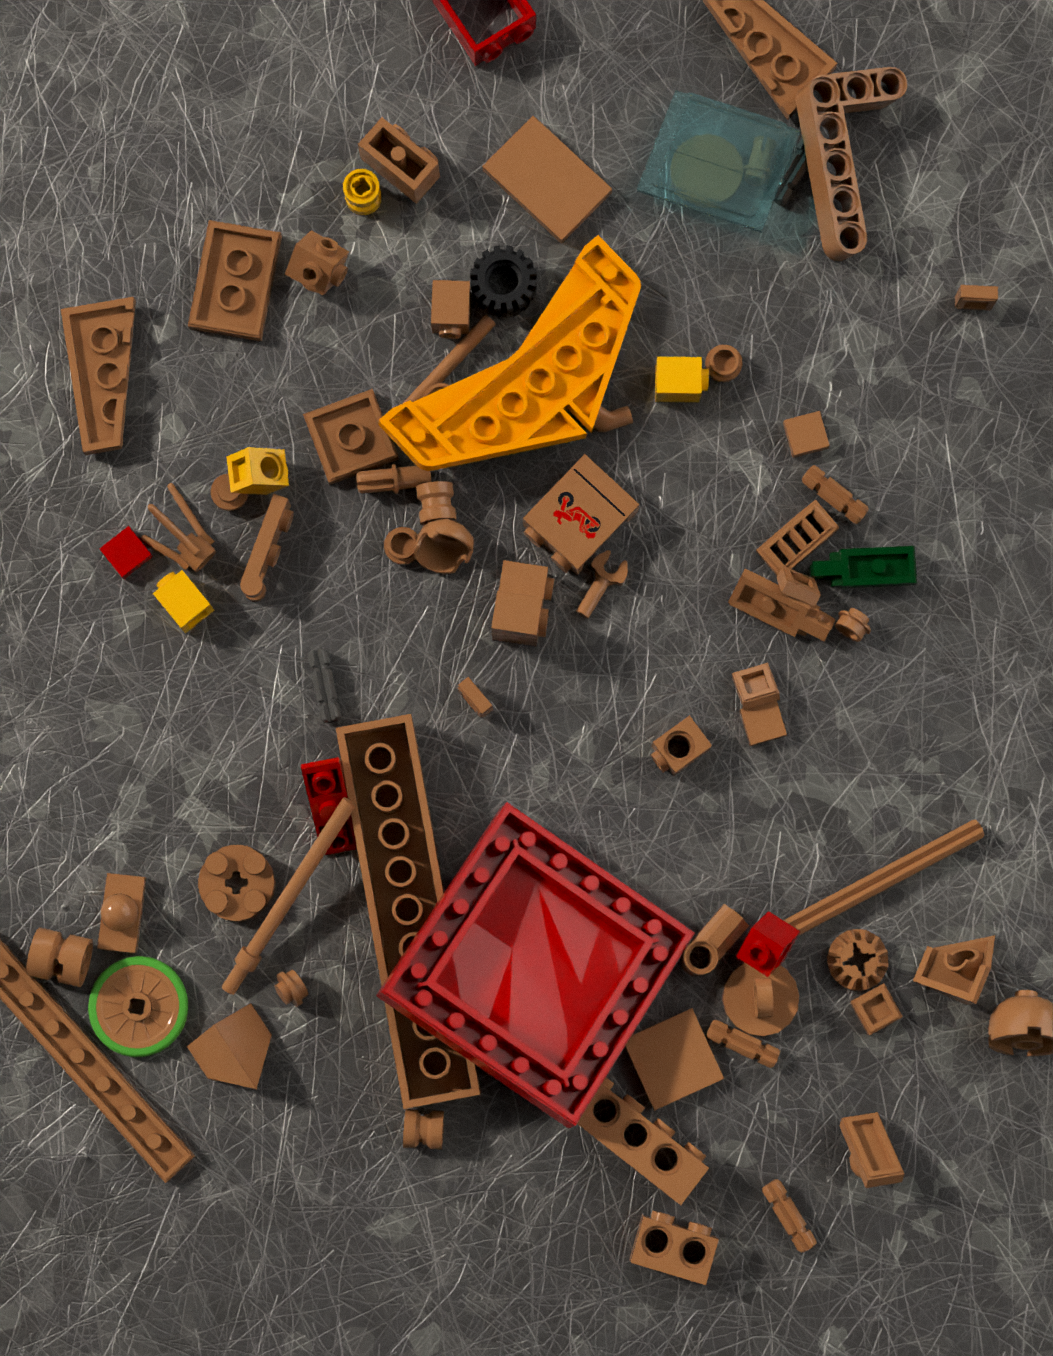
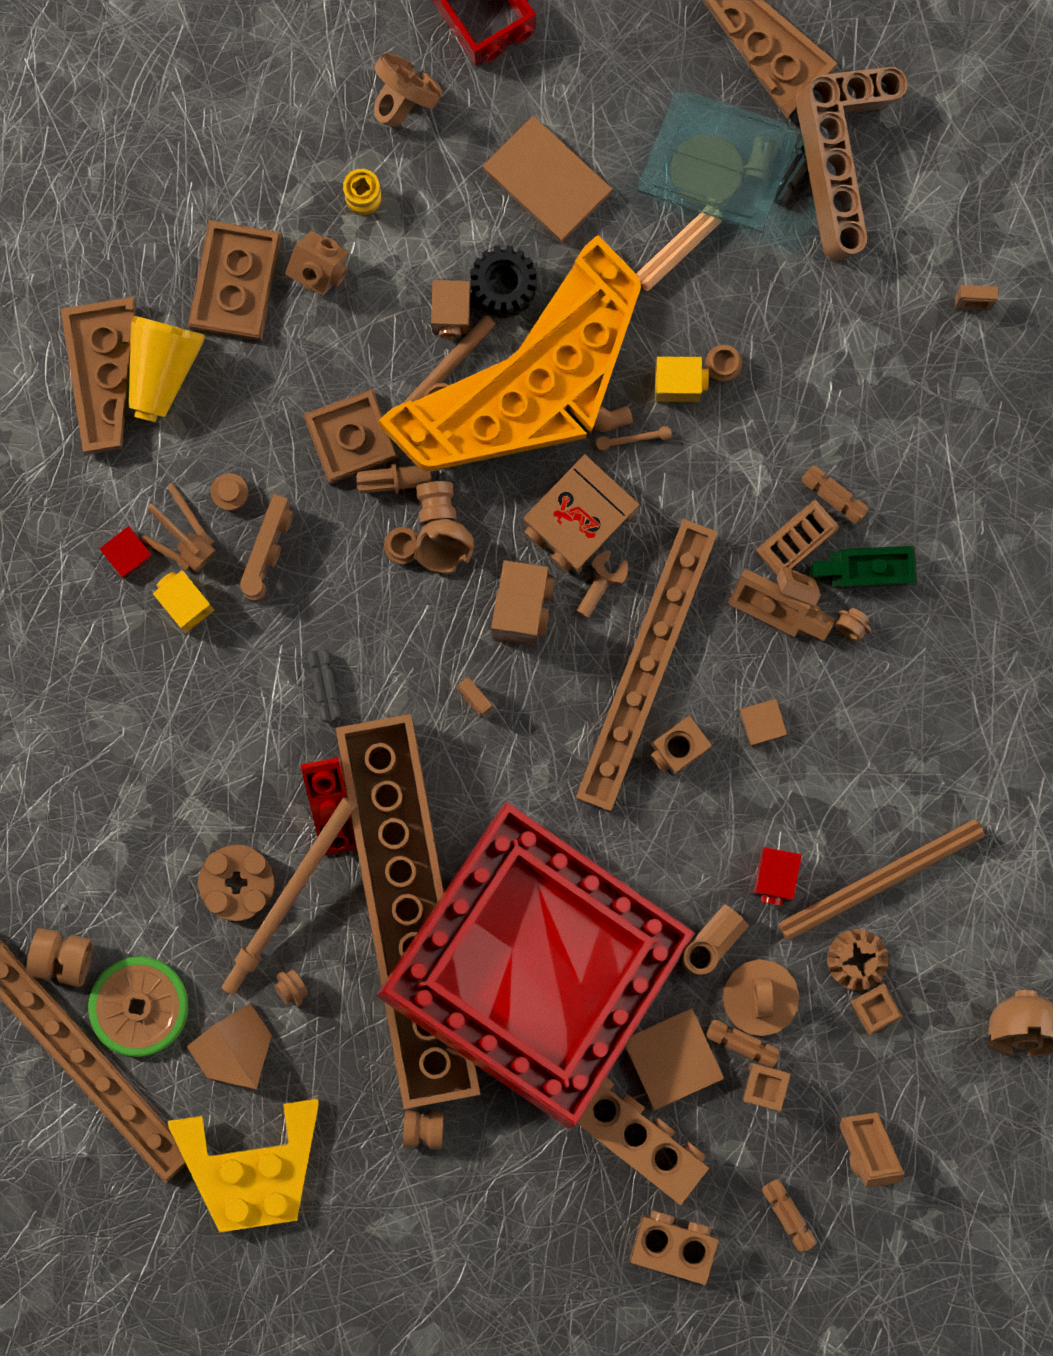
medium nougat tile [97,873,147,953] -> none
yellow brick [226,447,289,495] -> none
medium nougat brick [358,117,440,204] -> none
medium nougat tile [732,663,780,710] -> none
red brick [736,911,800,977] -> none
medium nougat tile [783,411,830,458] -> none
medium nougat slope [913,935,995,1005] -> none
none -> yellow cone [129,316,205,422]
none -> yellow wing [168,1098,319,1233]
none -> medium nougat tile [374,53,443,127]
none -> medium nougat plate [575,519,718,812]
none -> medium nougat hinge [596,426,673,452]
none -> light nougat axle [636,205,723,291]
none -> medium nougat panel [742,1063,791,1112]
none -> red brick [753,847,802,907]

